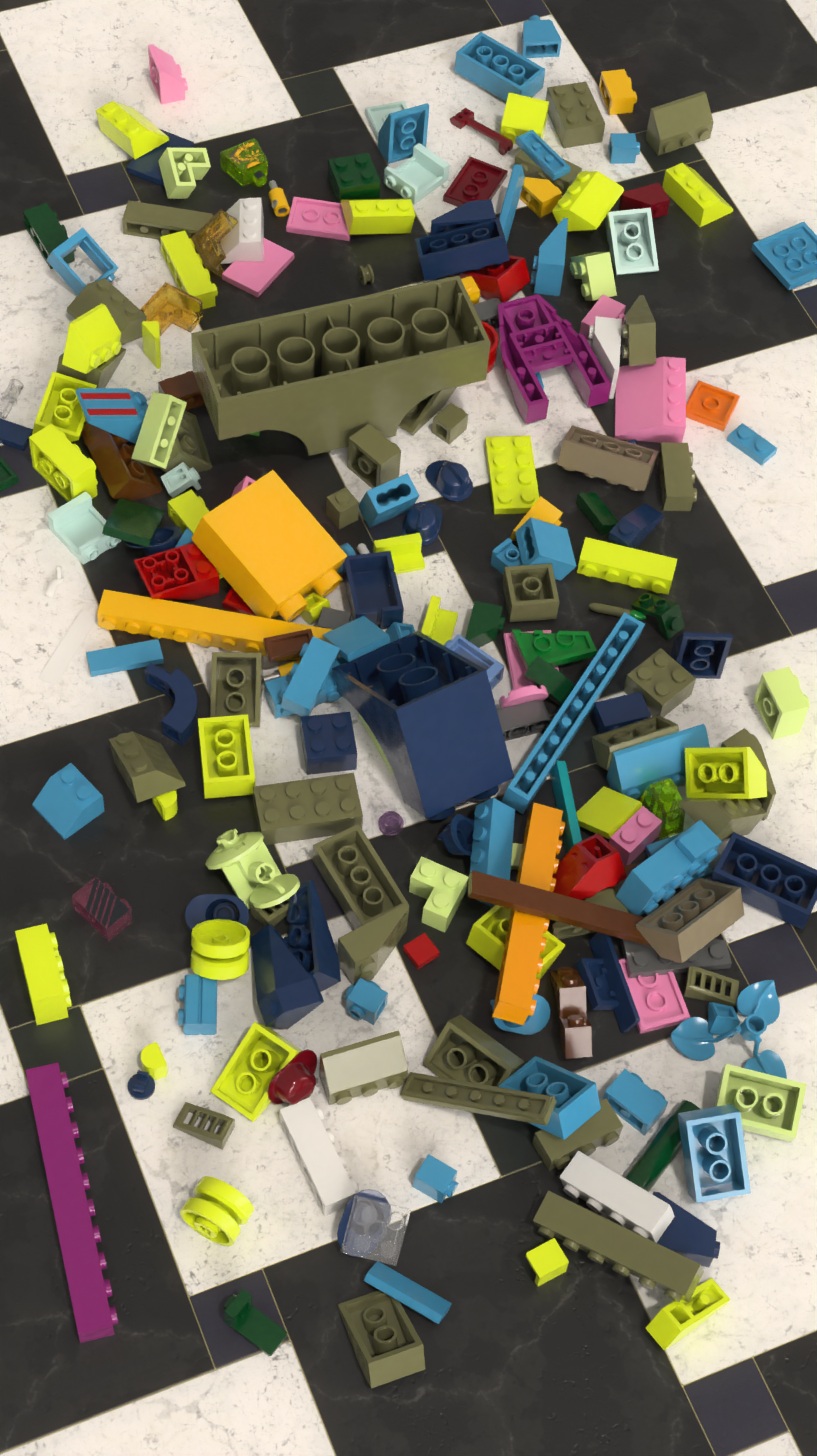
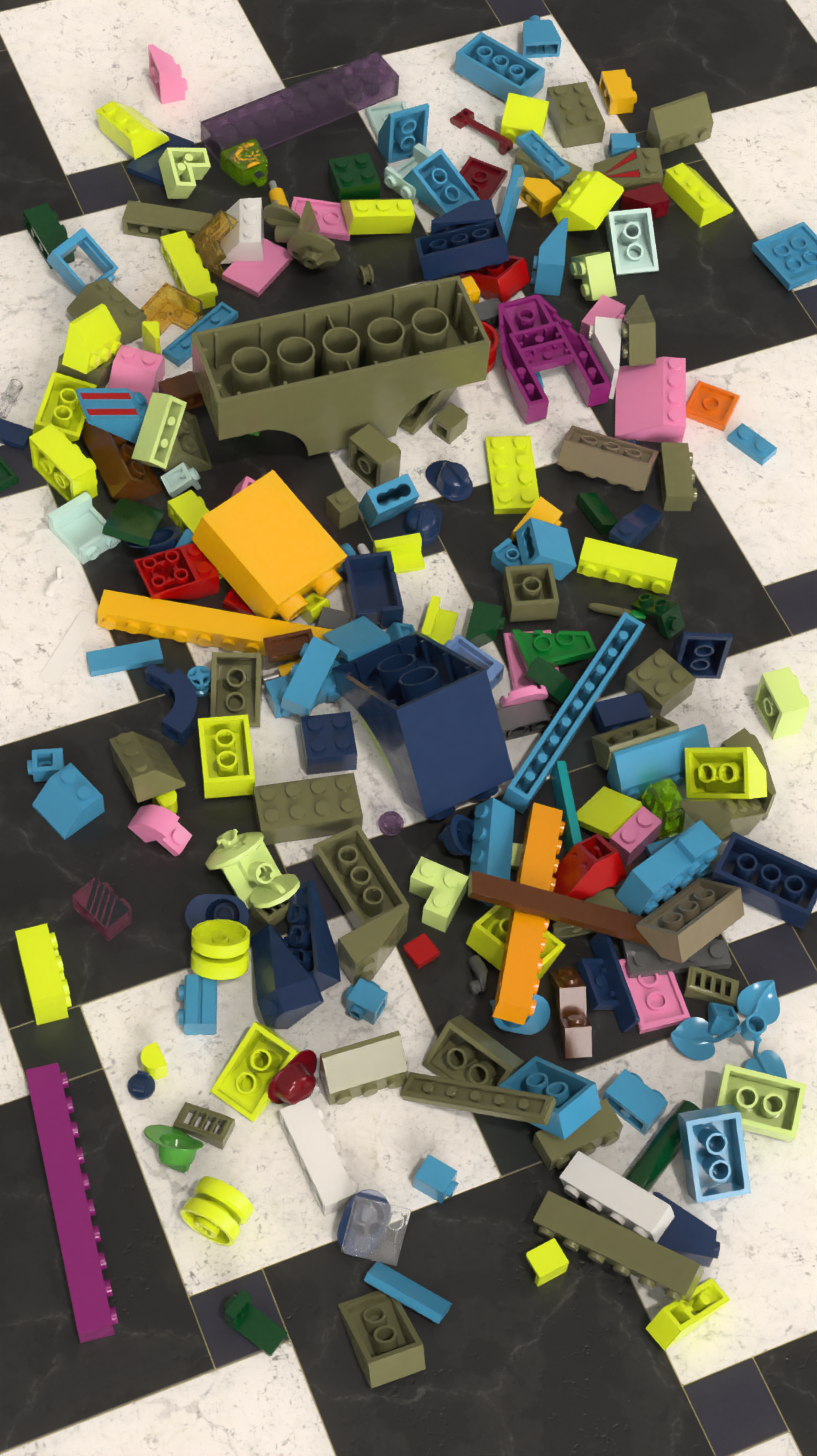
none -> dark azure brick [27,748,65,782]
none -> bright pink slope [108,345,165,405]
none -> bright pink brick [128,805,192,856]
none -> bright green piece [144,1124,204,1172]
none -> dark azure tile [162,302,238,367]
none -> dark azure wheel [187,666,211,697]
none -> clear purple brick [200,52,399,166]
none -> olive piece [263,201,340,269]
none -> dark azure slope [403,149,480,216]
none -> dark grey arm [468,955,488,995]
none -> olive slope [593,148,664,192]

